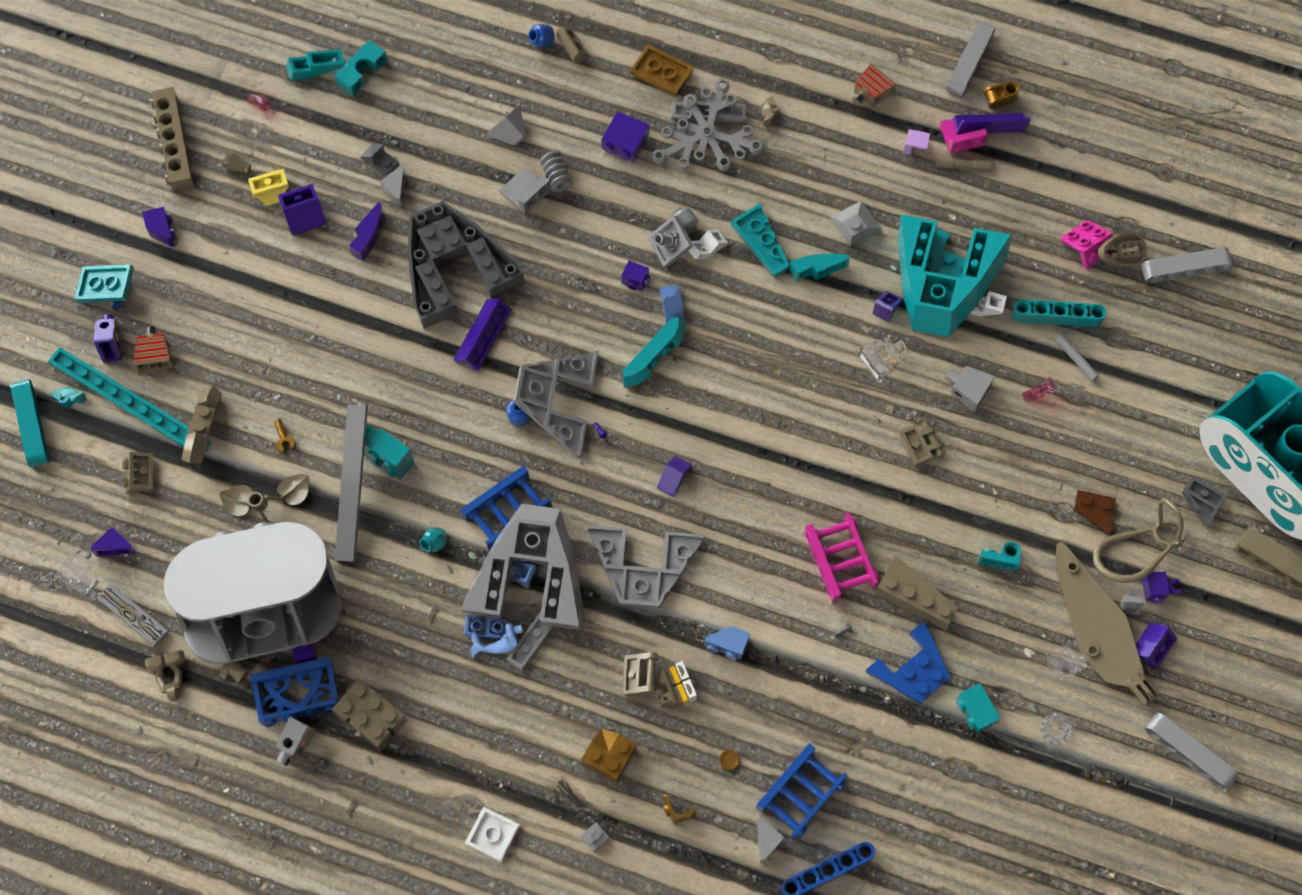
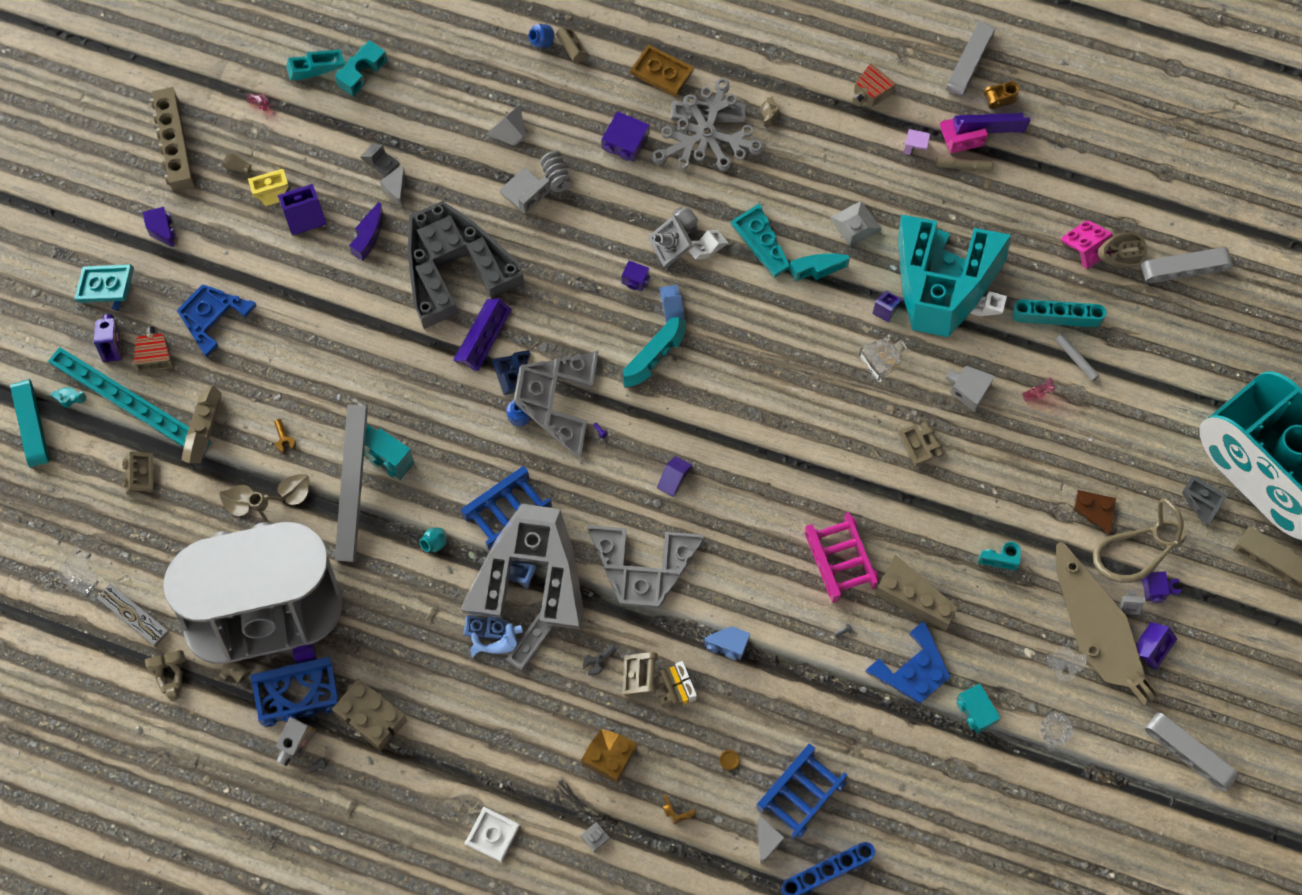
dark purple slope [91,527,135,556] -> none
none -> blue wing [177,284,257,357]
none -> dark blue slope [492,350,530,395]
none -> dark grey bar [583,645,616,675]

